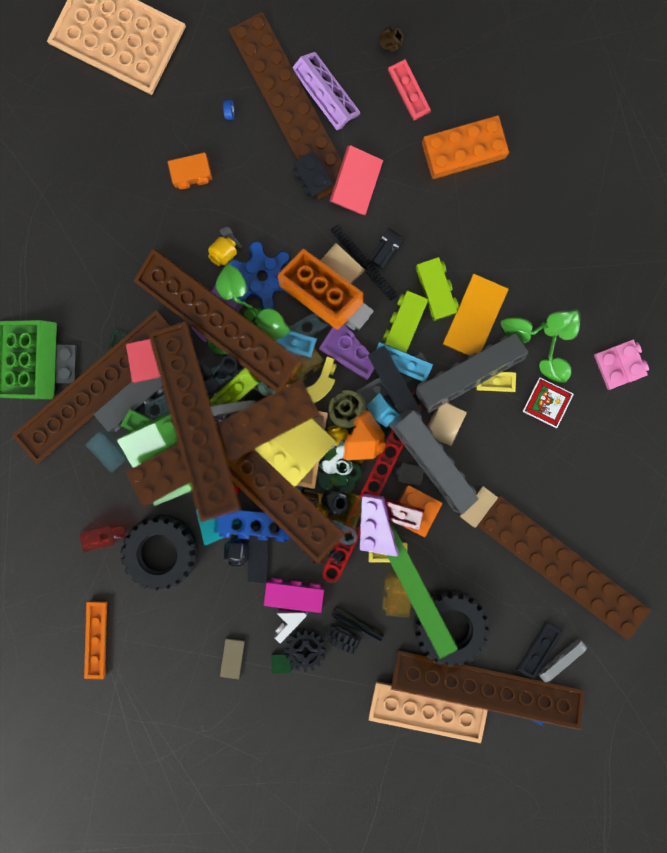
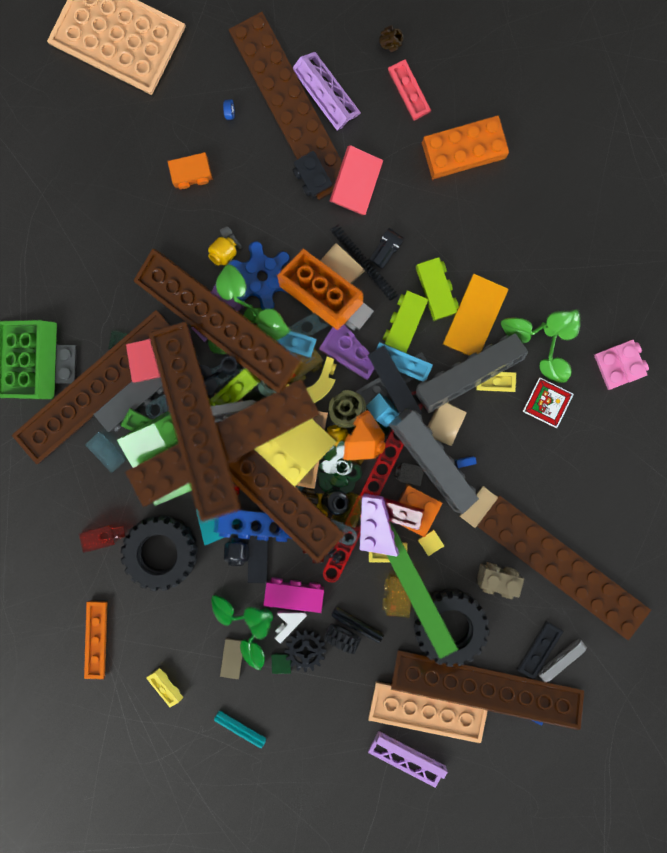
none -> light yellow plate [146,668,183,707]
none -> green plant [211,595,273,670]
none -> teal axle [214,711,266,748]
none -> lavender fence [368,731,448,788]
none -> light yellow tile [418,529,444,556]
none -> blue tile [454,456,477,468]
none -> dark tan brick [476,562,524,599]

